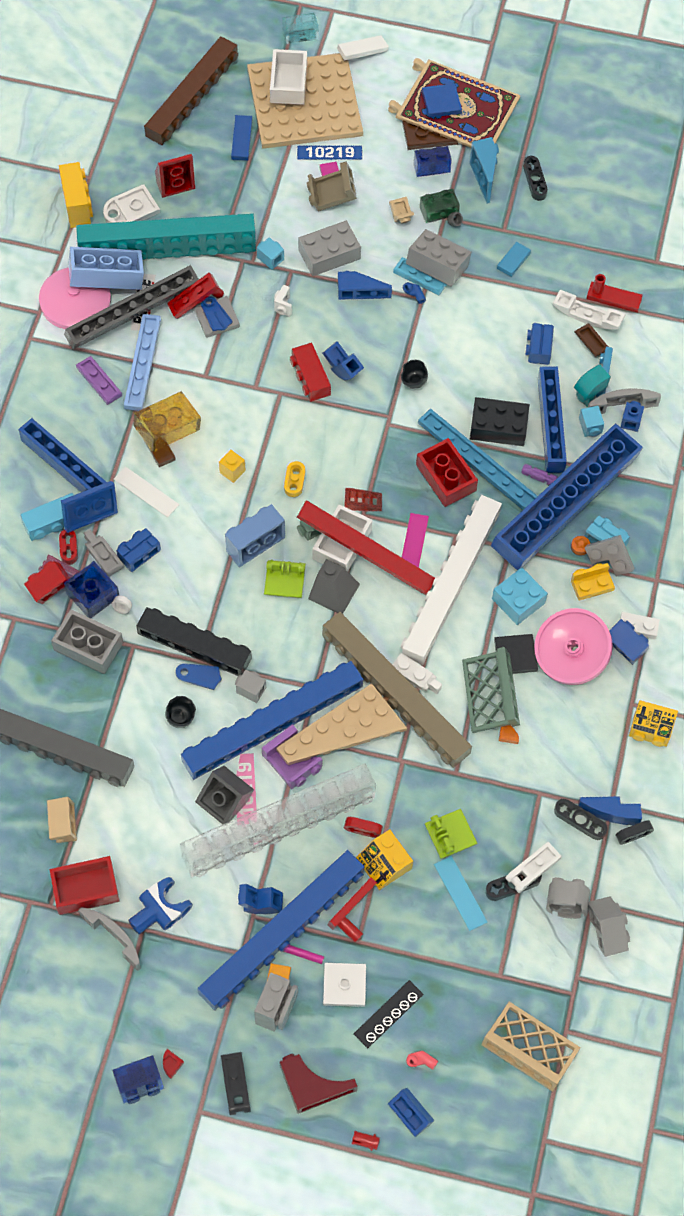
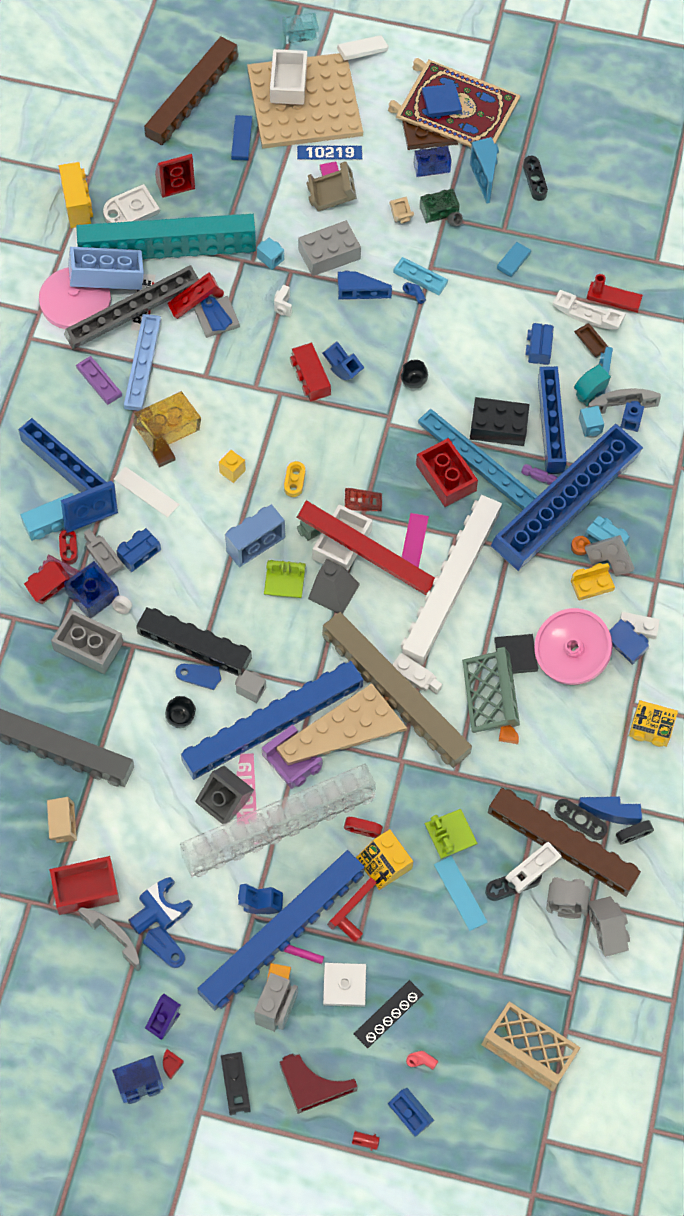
light grey brick [406,229,472,287] -> none
medium azure brick [492,567,548,625] -> none
none -> blue piece [143,926,185,968]
none -> dark purple slope [145,994,181,1040]
none -> reddish brown brick [488,787,641,897]

